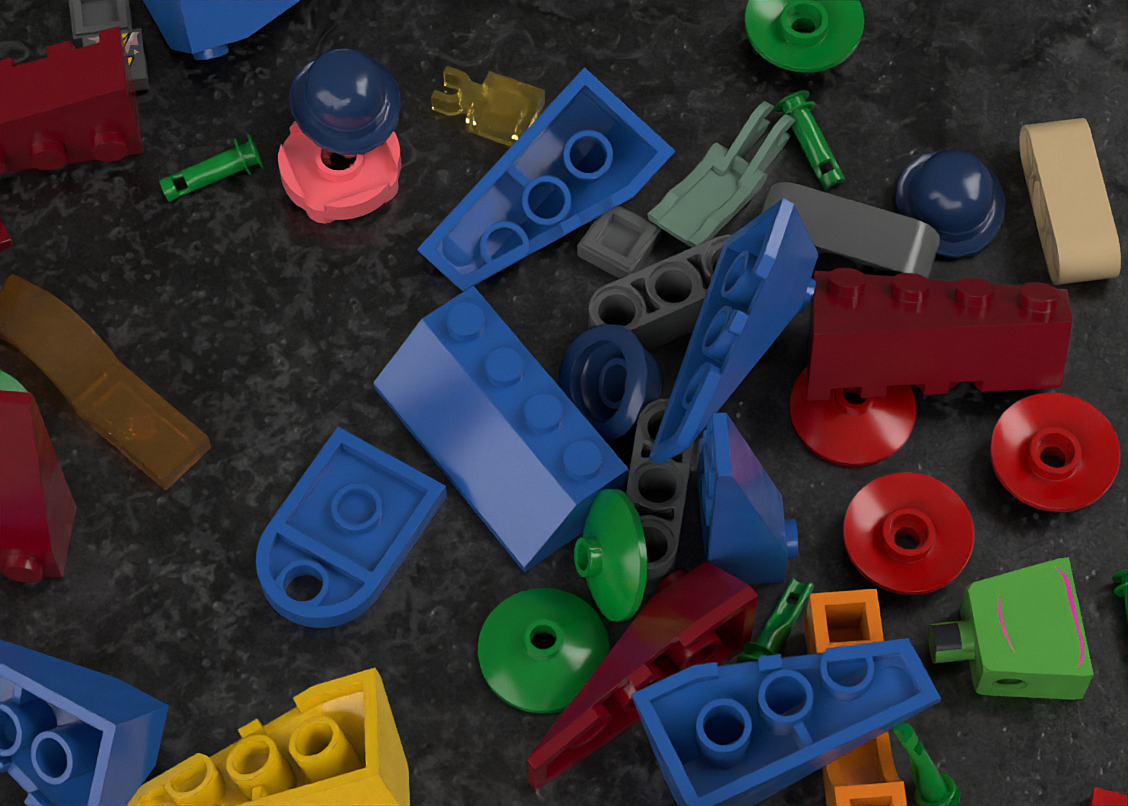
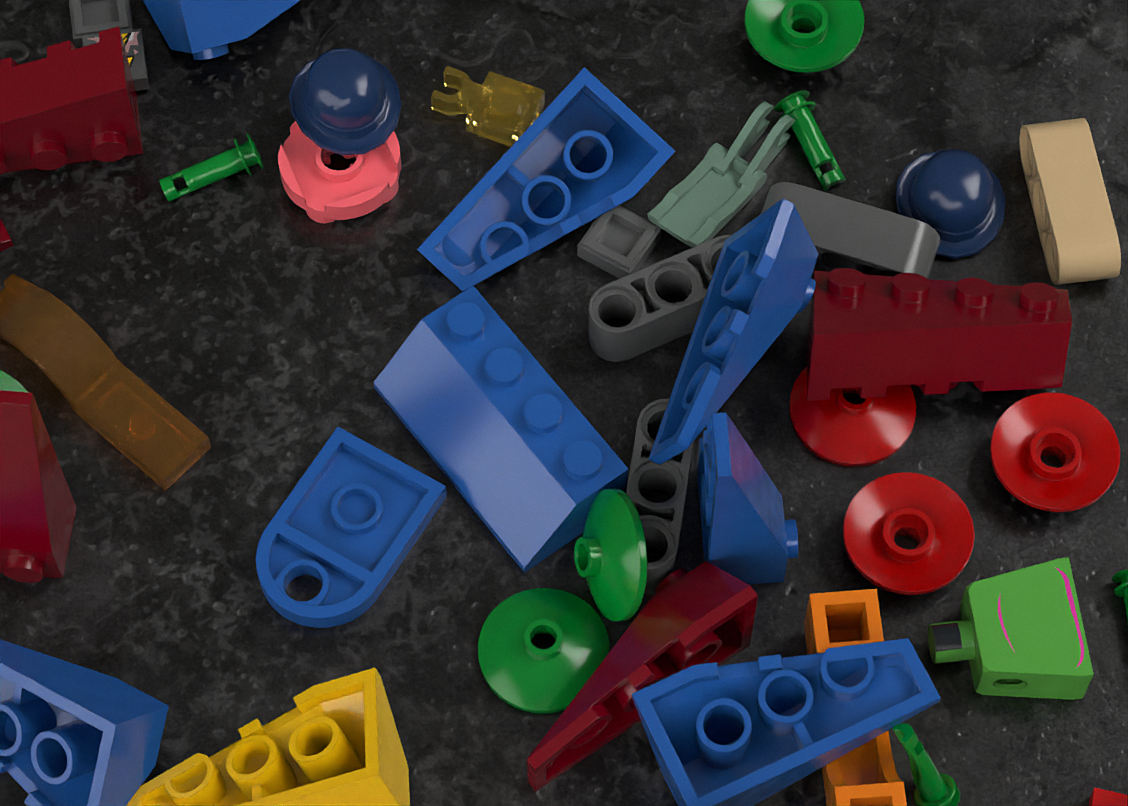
dark blue hat [558,324,664,441] -> none
green piece [737,578,814,663] -> none

